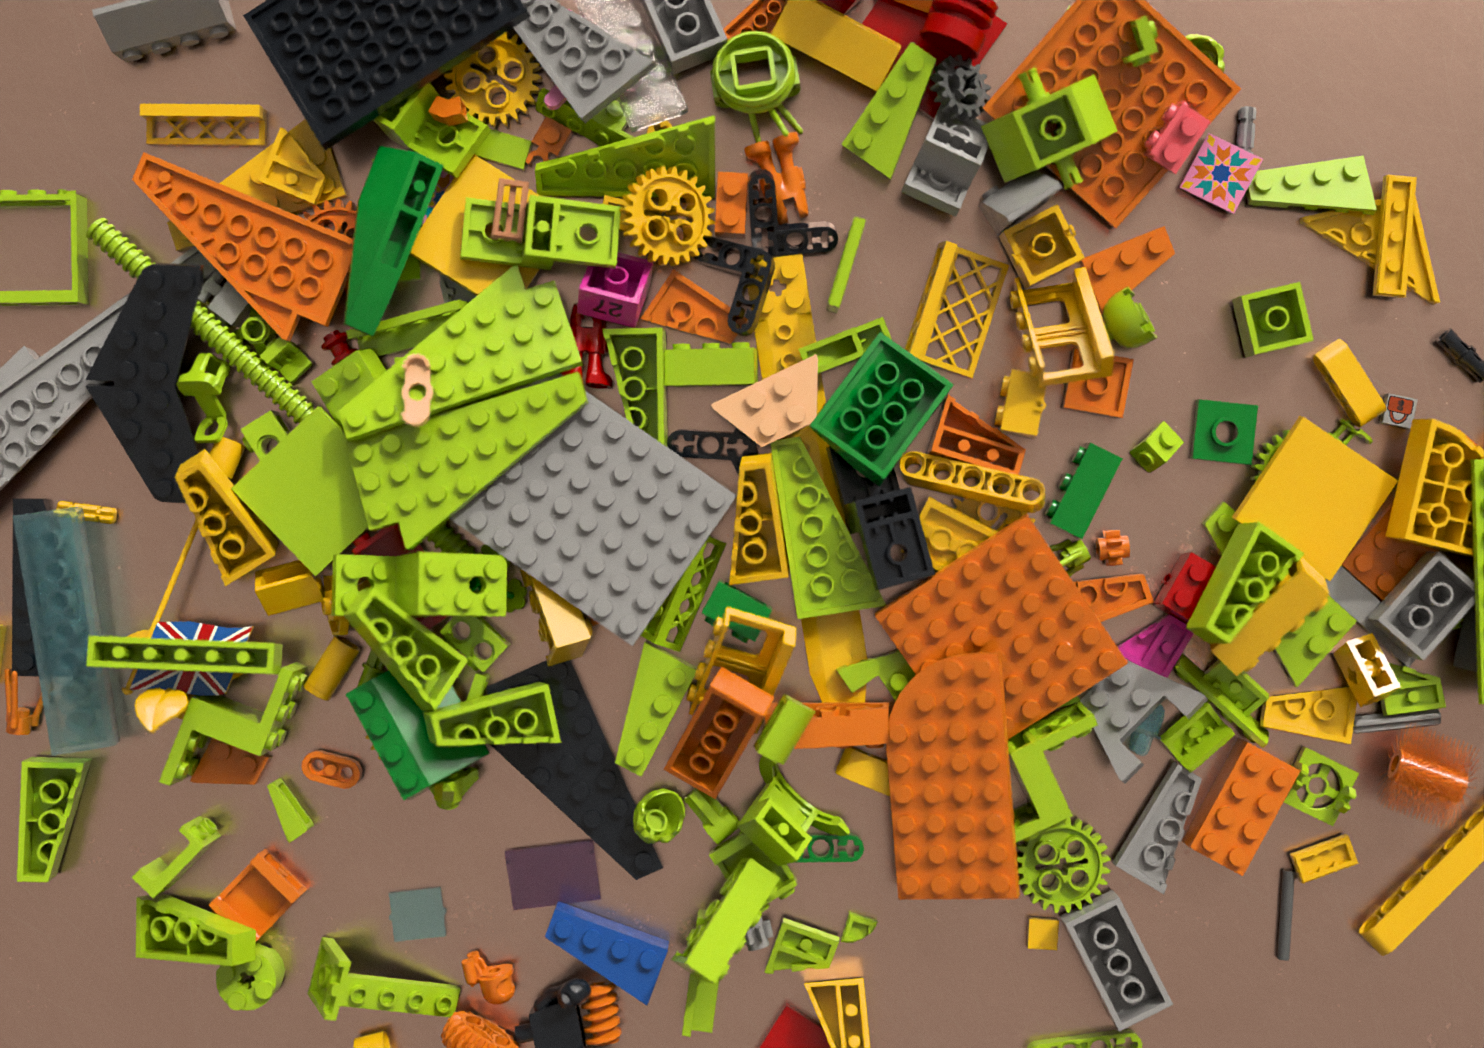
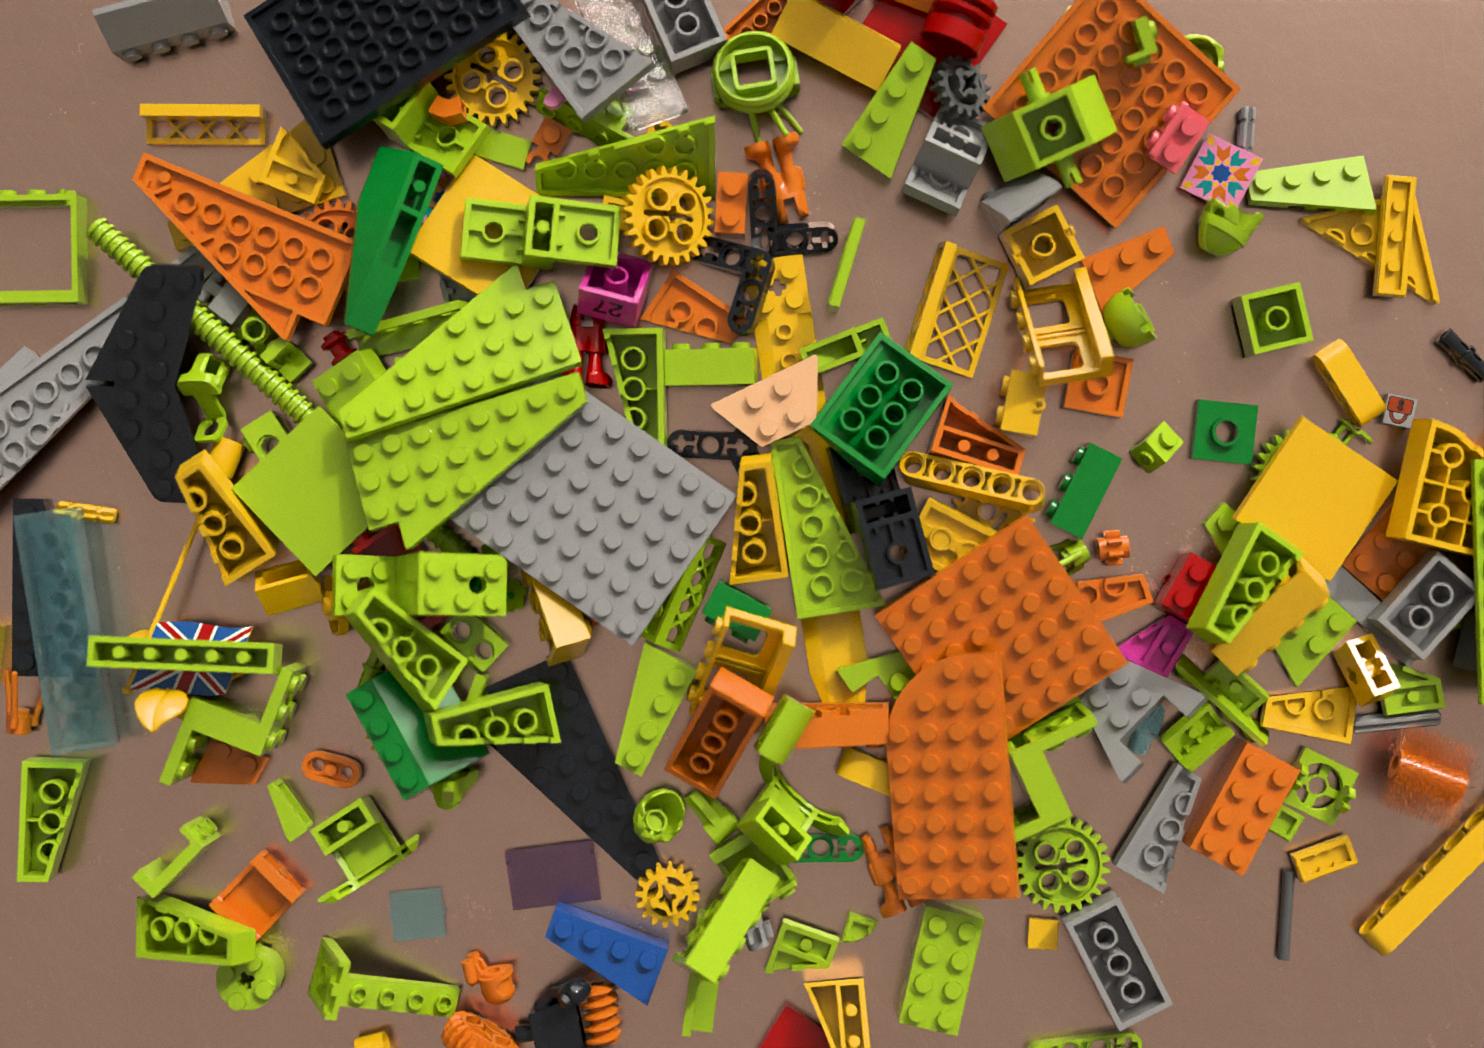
yellow pin [303,635,360,701] -> none
light nougat piece [401,354,433,427] -> none
nougat tile [491,178,529,243] -> none
none -> lime piece [310,795,420,903]
none -> yellow gear [635,861,700,928]
none -> orange piece [861,826,929,919]
none -> lime brick [896,900,985,1036]
none -> lime helmet [1198,197,1265,256]
none -> lime tile [1269,804,1305,843]

